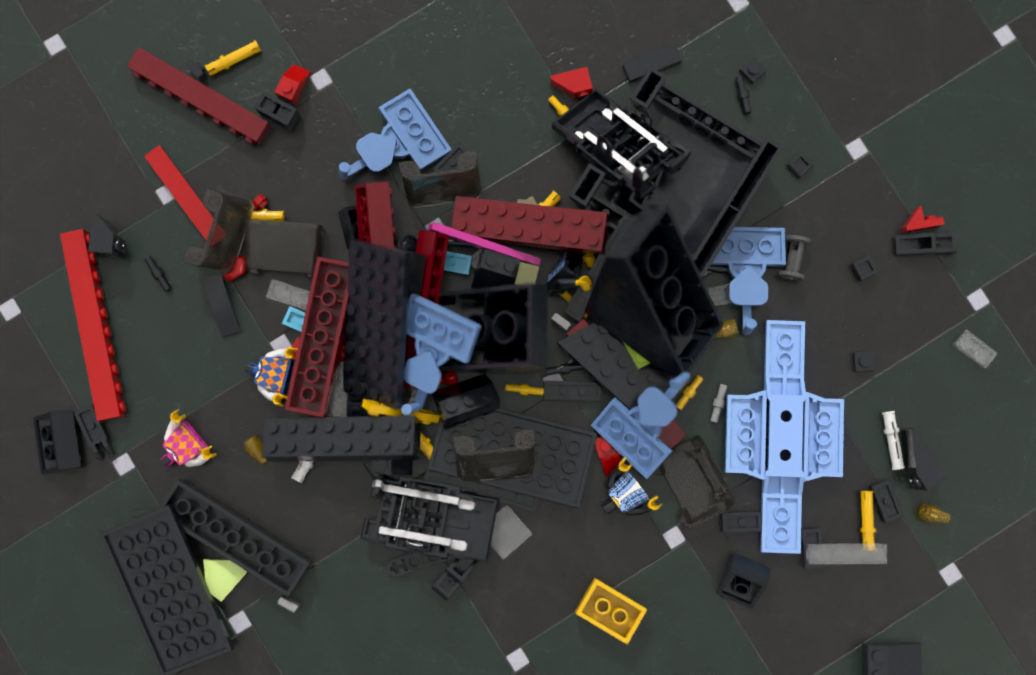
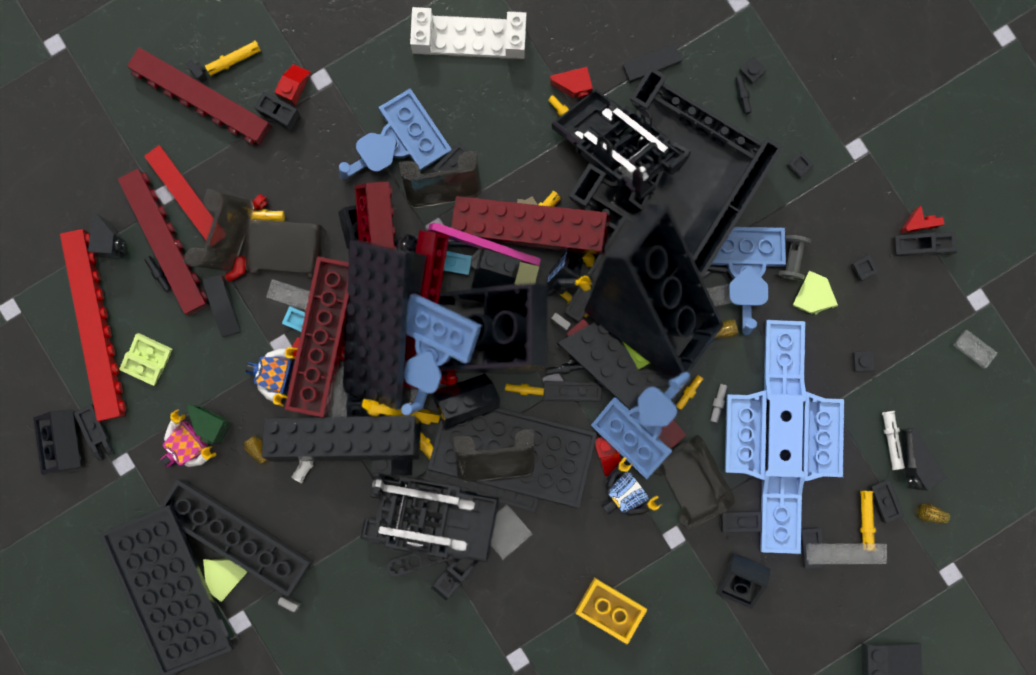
none -> dark red brick [118,169,209,316]
none -> yellowish green slope [119,333,173,386]
none -> dark green slope [187,404,232,445]
none -> white plate [410,7,526,59]
none -> yellowish green slope [793,271,838,315]

